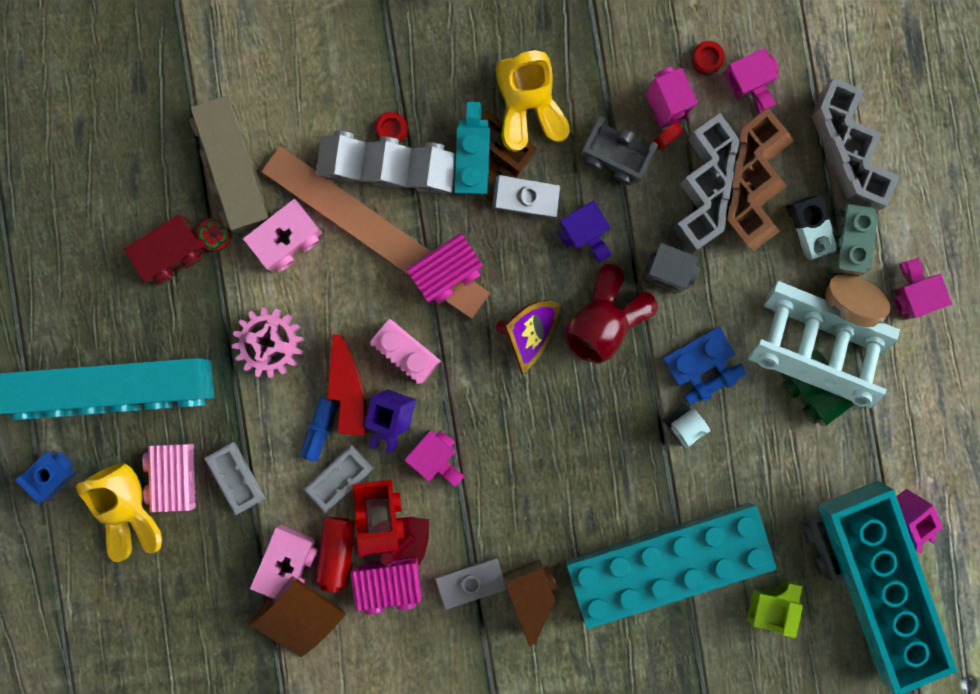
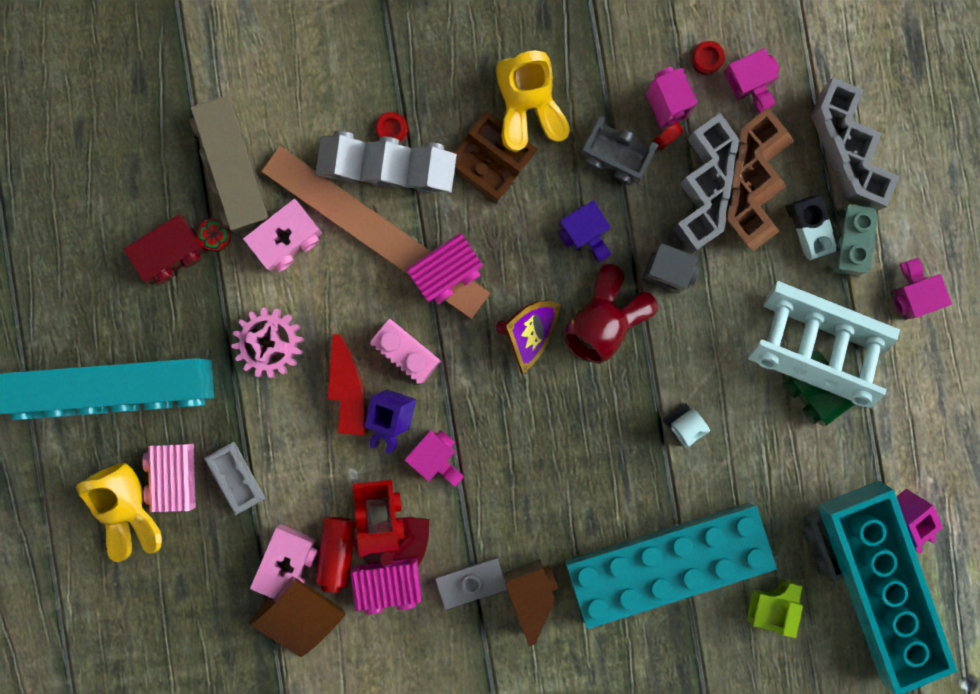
blue brick [15,451,77,504] -> none
blue axle [300,396,339,462] -> none
light grey plate [303,445,374,513] -> none
teal hinge [455,102,490,195] -> none
plate [492,175,560,219] -> none
blue plate [662,327,746,406] -> none
medium nougat tile [824,274,890,327] -> none

